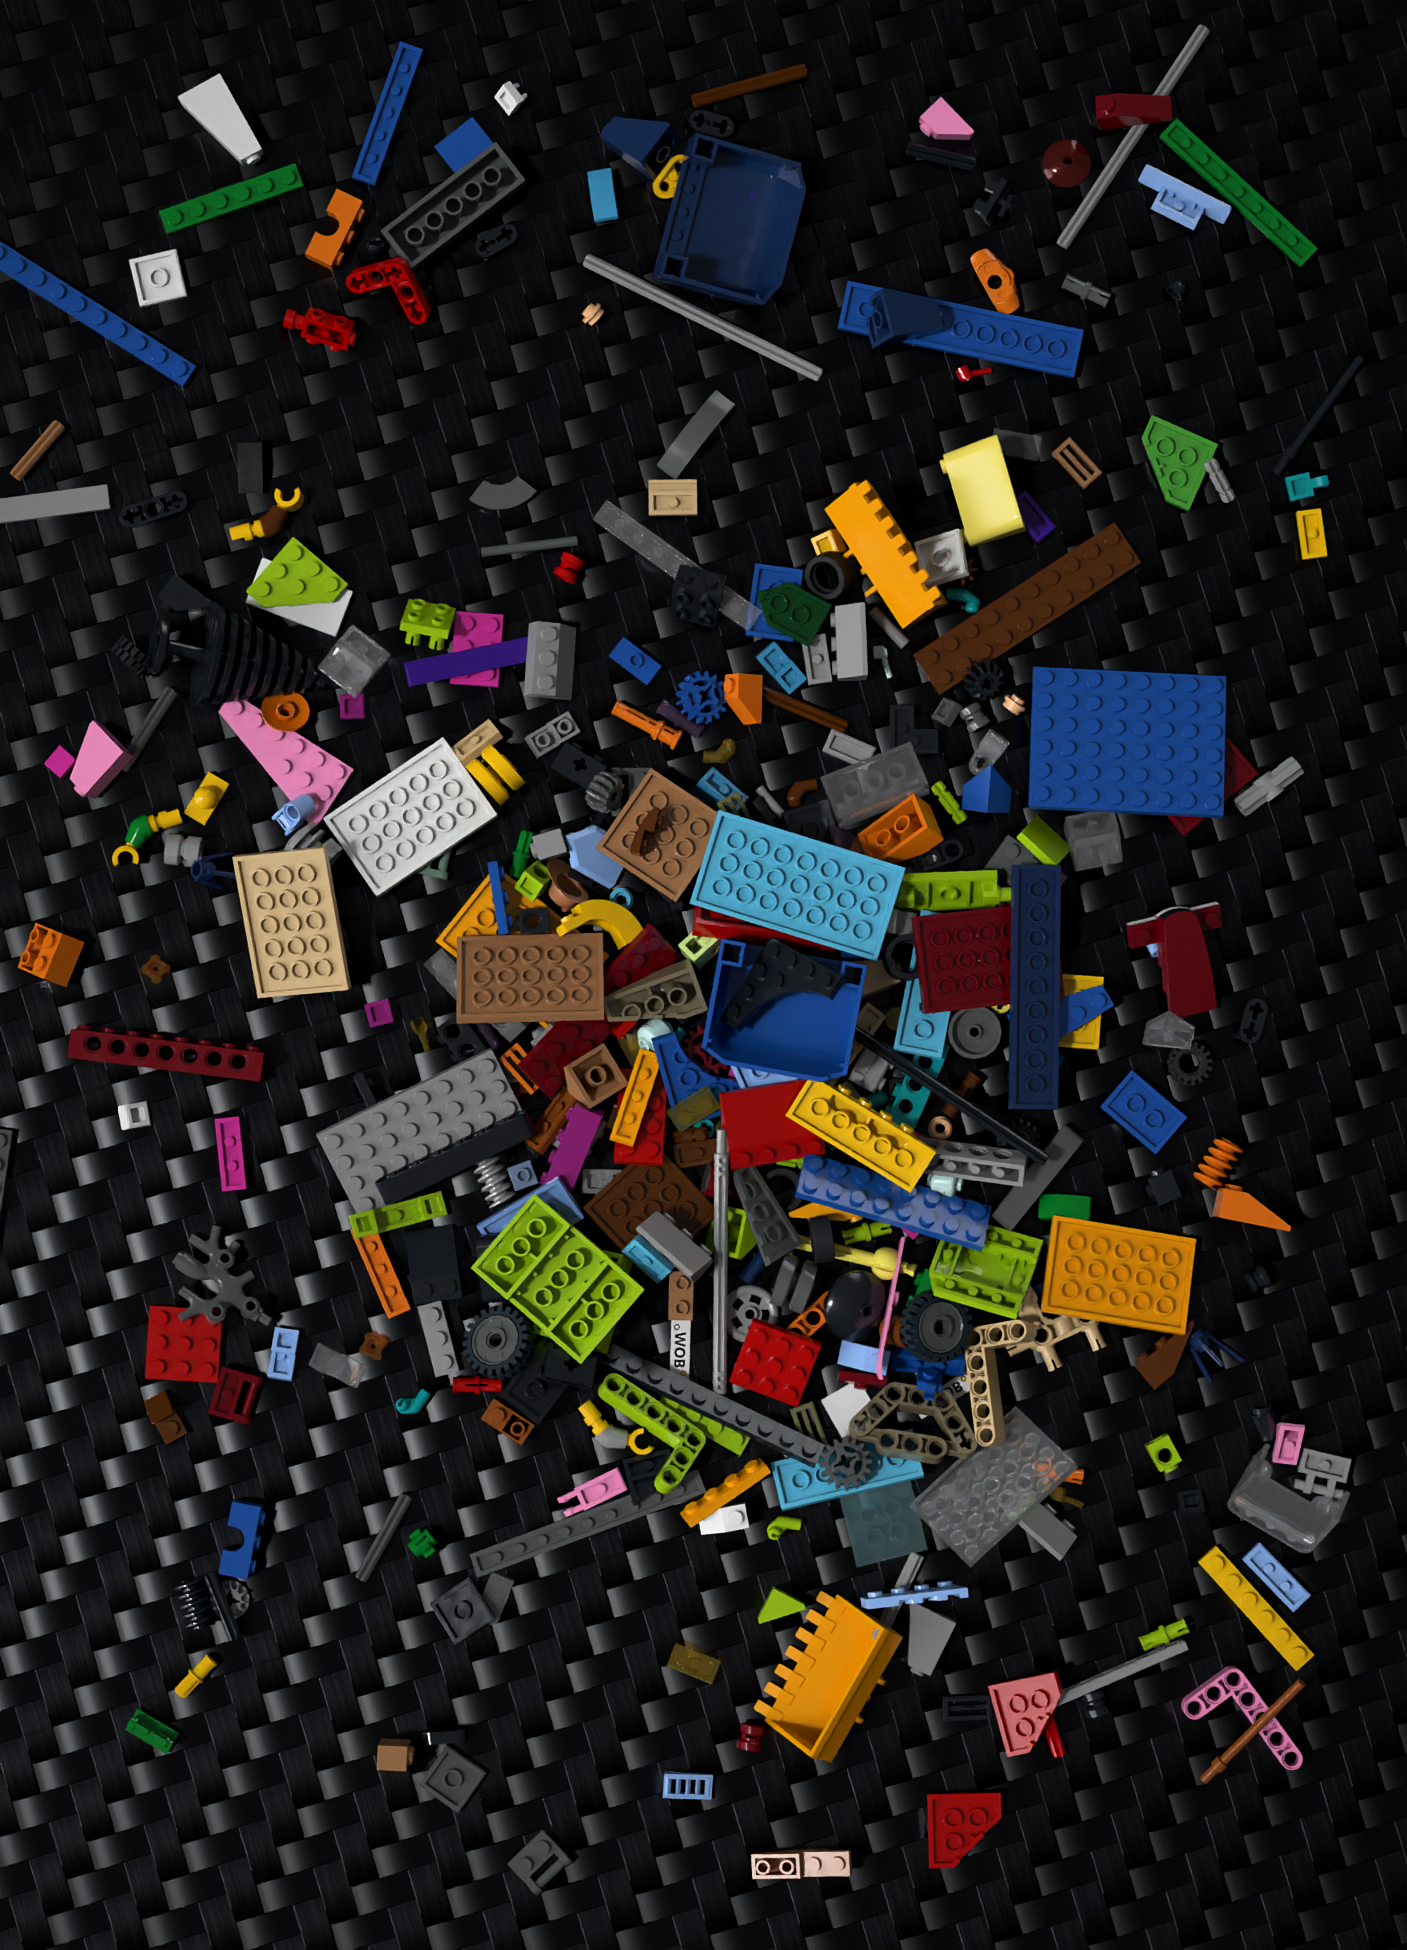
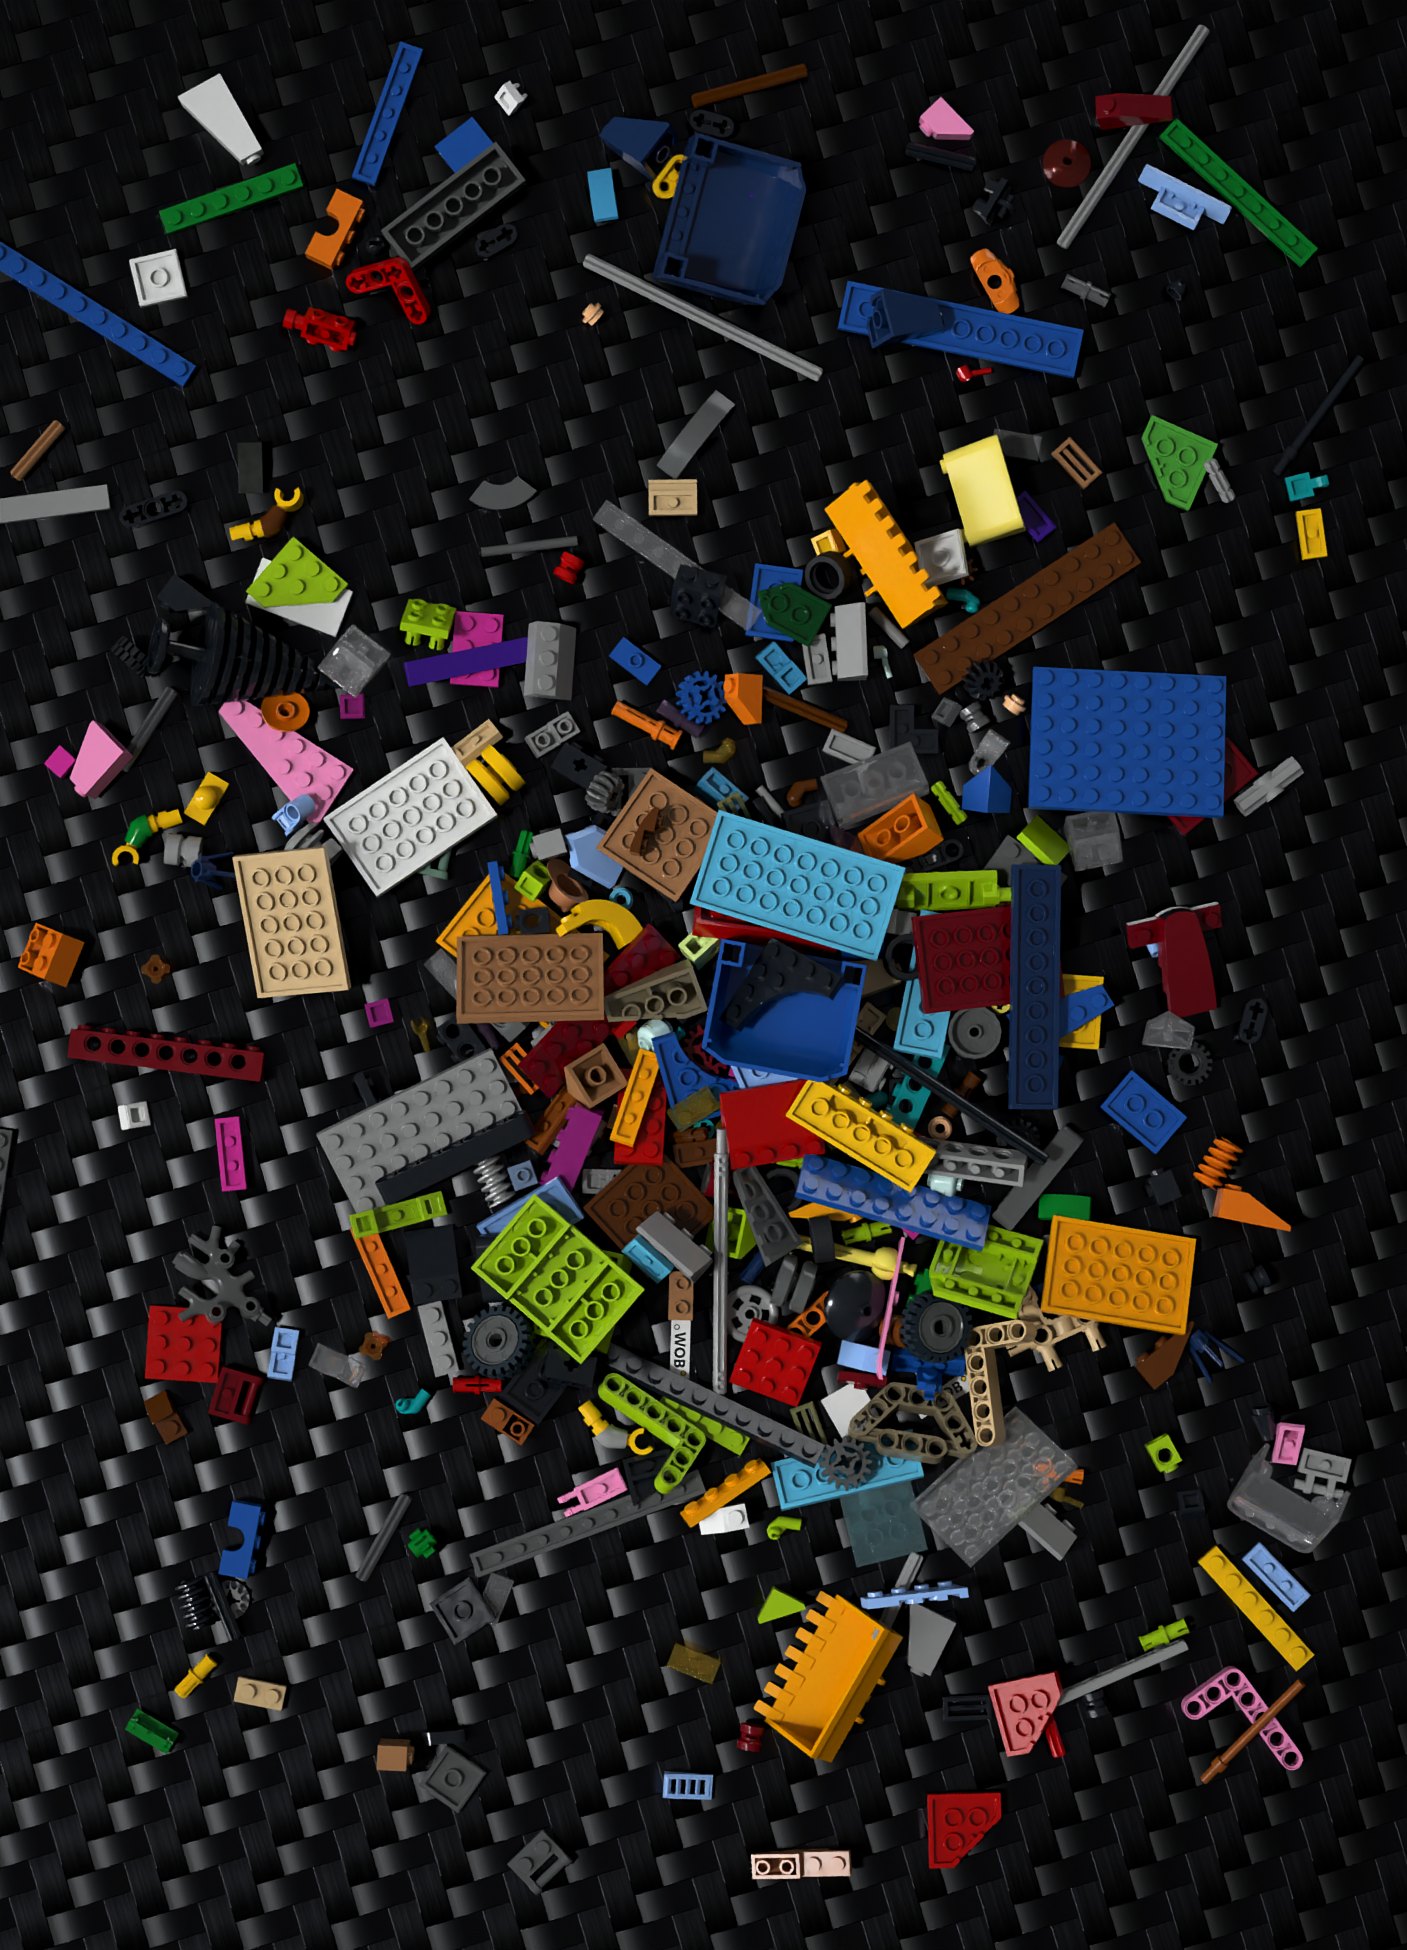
none -> tan plate [234,1676,287,1711]

